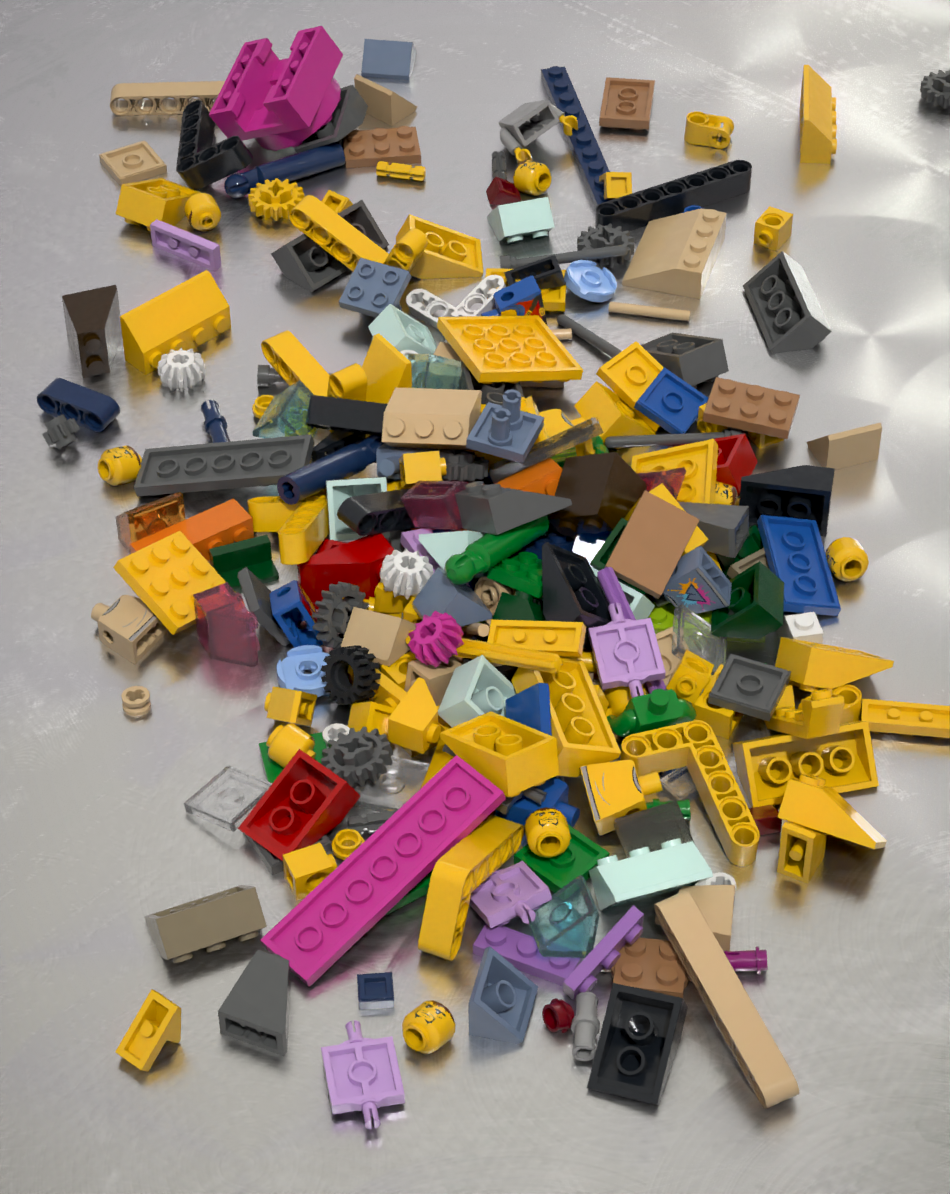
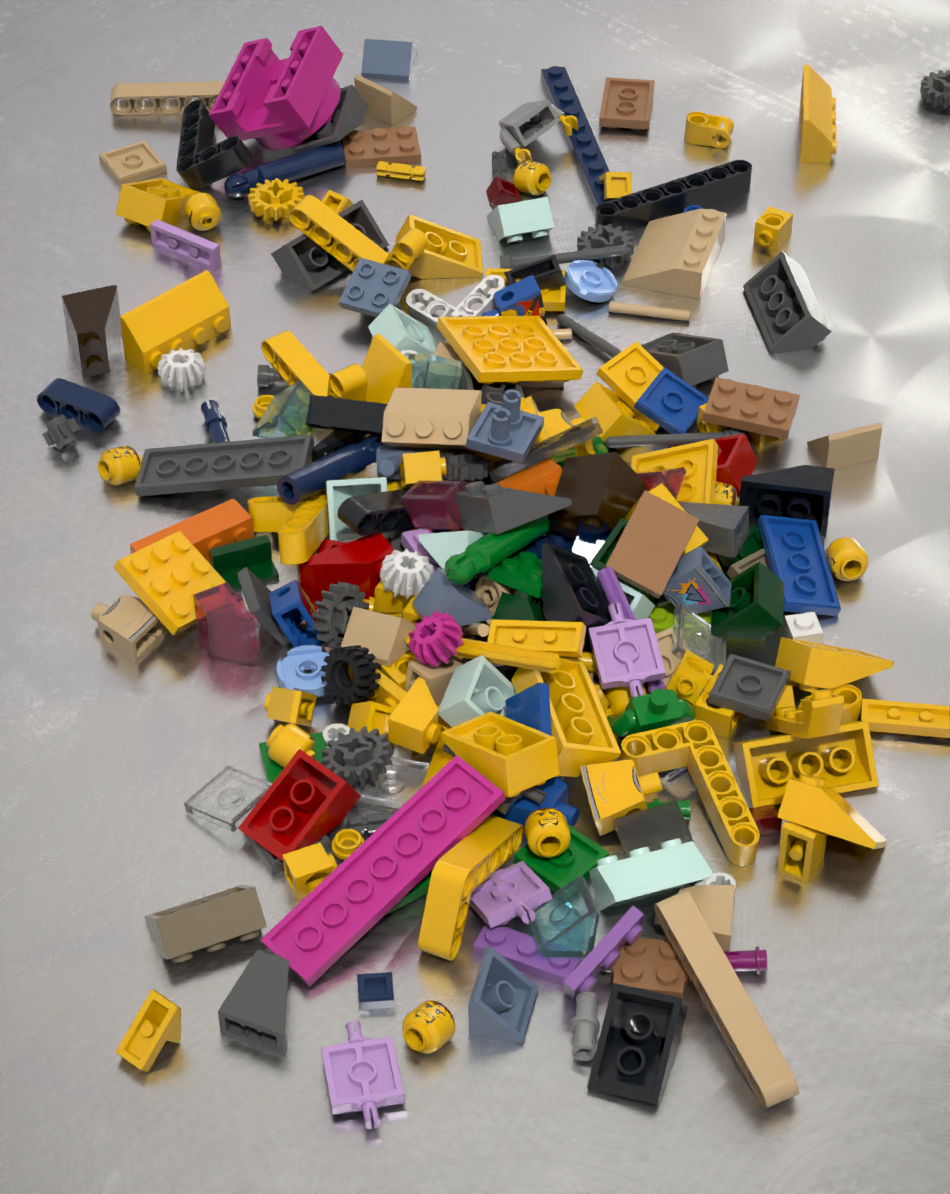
clear orange slope [116,492,185,555] -> none
tan bush [121,686,151,716] -> none
dark red plate [542,998,574,1033] -> none

